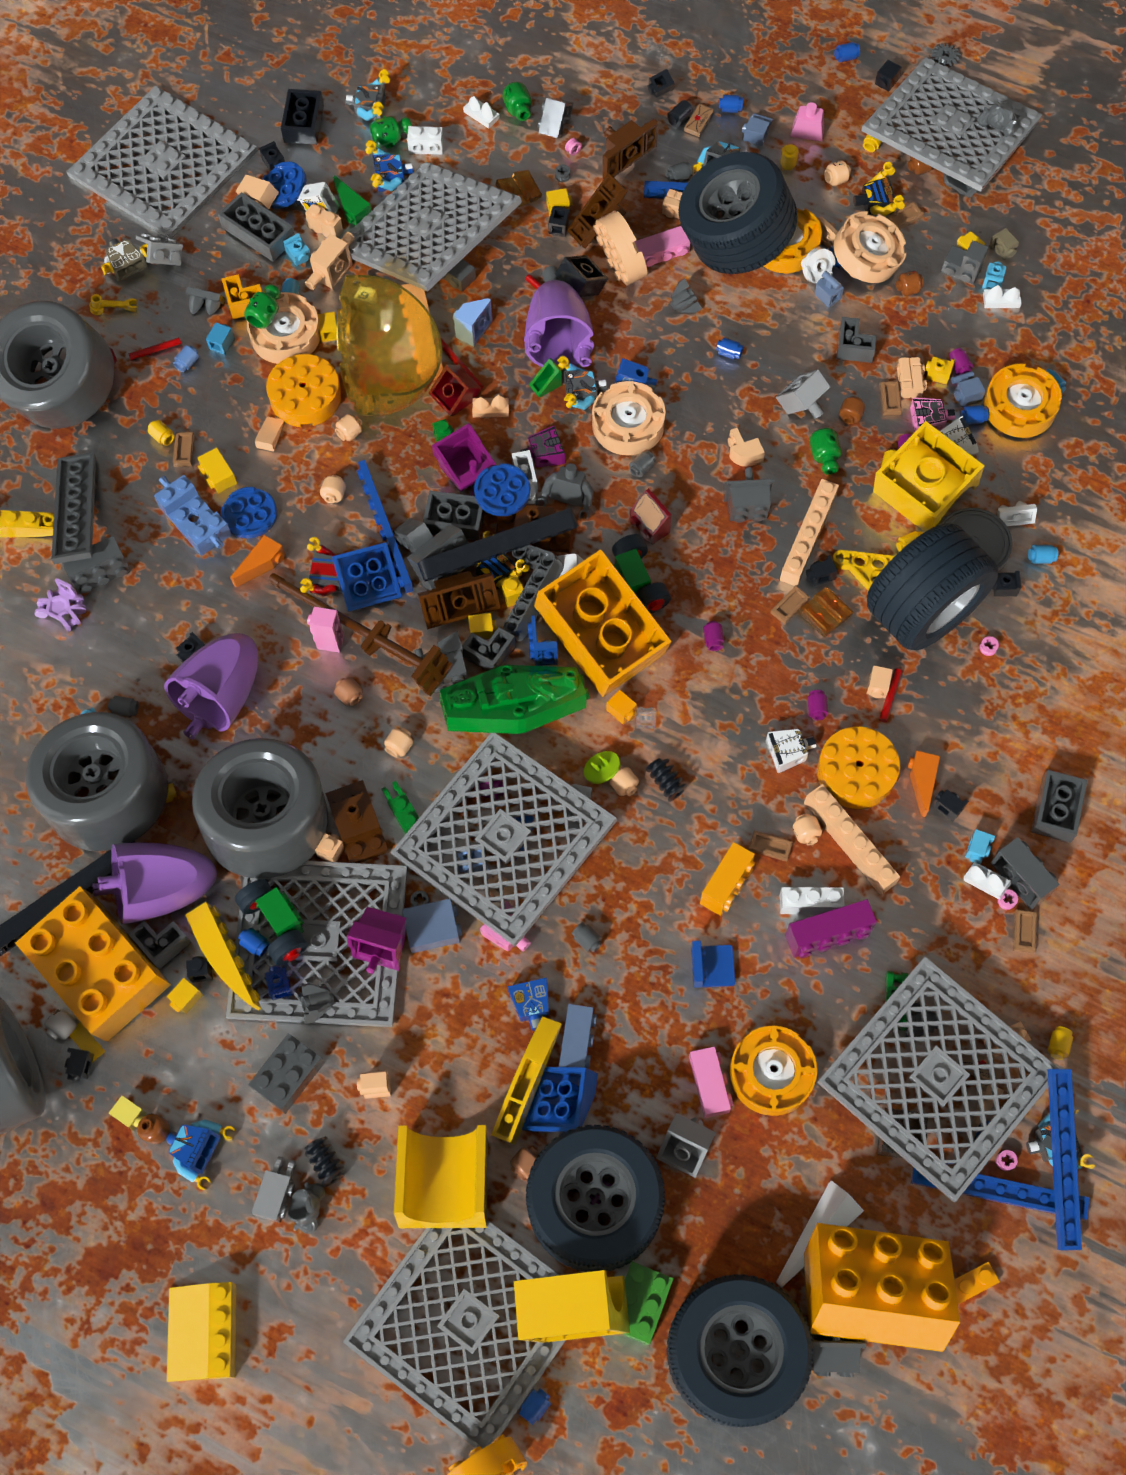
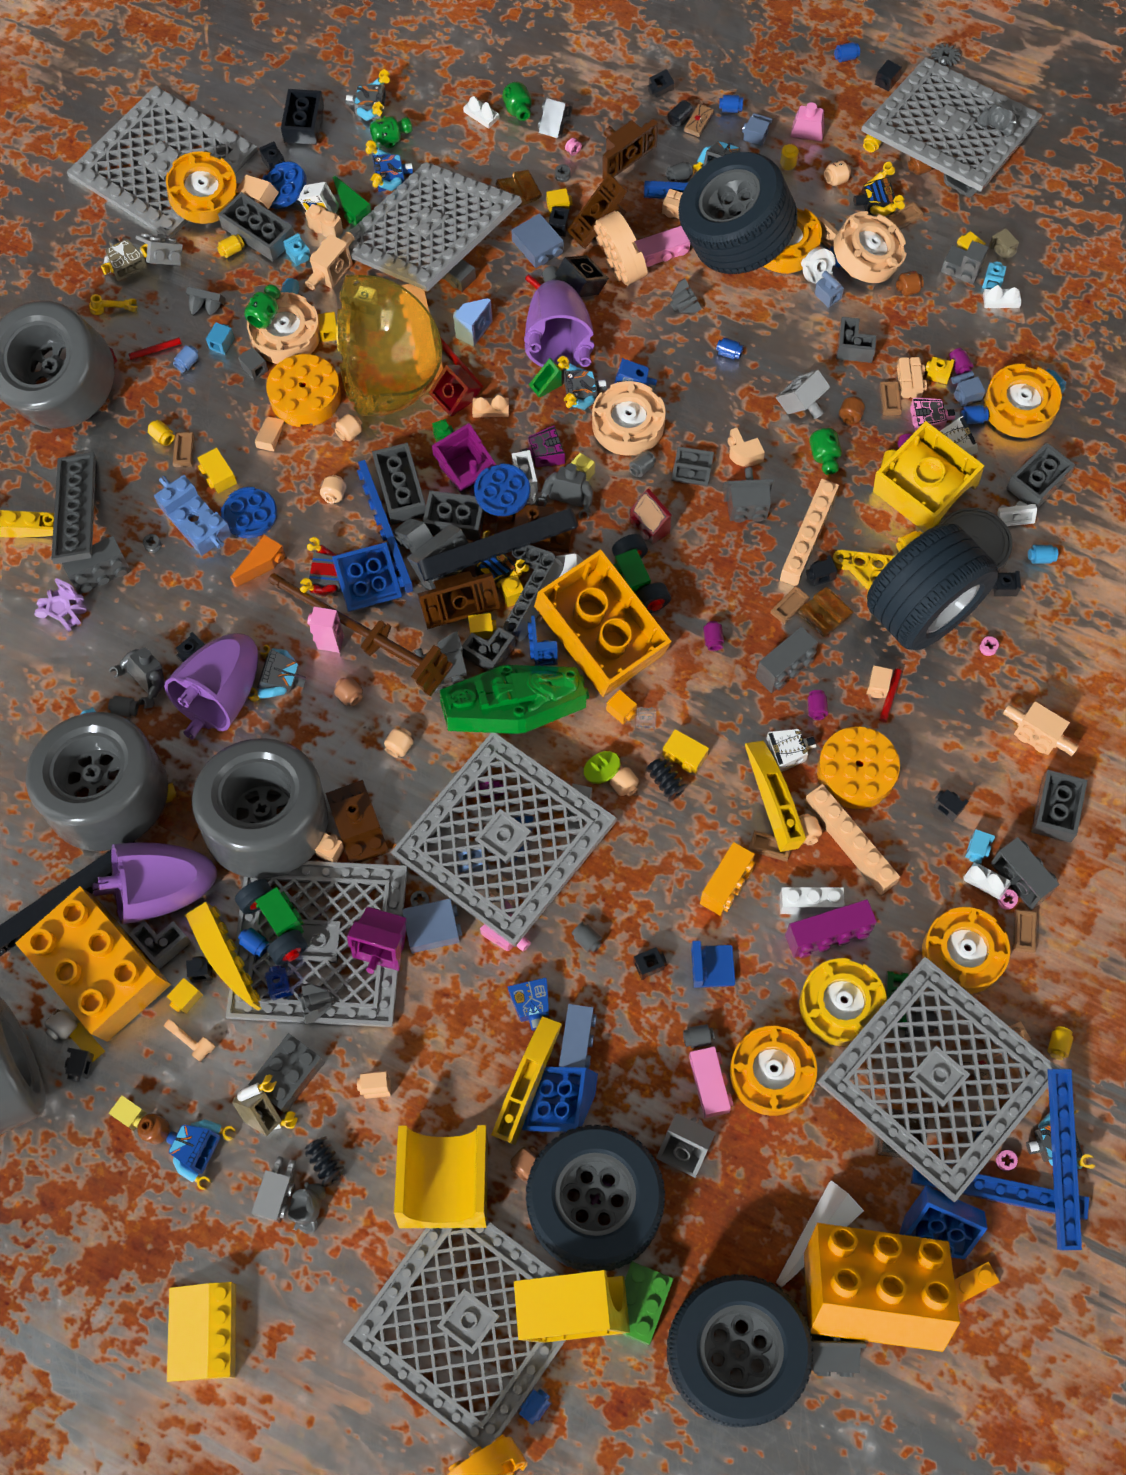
light orange brick [221,274,262,319] -> none
green hinge [381,781,419,834] -> none
white brick [407,126,444,155] -> none
orange slope [907,750,940,817] -> none
none -> dark grey torso [109,648,165,709]
none -> dark grey bush [143,534,161,553]
none -> light nougat brick [163,1019,216,1062]
none -> light orange piece [166,151,237,224]
none -> yellow brick [217,234,244,258]
none -> dark tan torso [233,1074,298,1136]
none -> dark grey brick [238,347,268,381]
none -> torso [247,645,306,702]
none -> dark grey brick [372,443,426,525]
none -> sand blue brick [511,213,564,268]
none -> light yellow brick [571,453,595,481]
none -> black brick [633,947,667,980]
none -> yellow brick [662,729,709,774]
none -> dark grey slope [671,446,714,487]
none -> dark grey brick [683,1024,715,1048]
none -> yellow slope [745,740,806,852]
none -> dark grey brick [756,626,818,693]
none -> yellow piece [799,958,887,1047]
none -> blue wedge [899,1185,987,1259]
none -> light orange piece [922,907,1010,994]
none -> light nougat brick [1003,702,1079,757]
none -> dark grey brick [1006,443,1076,509]

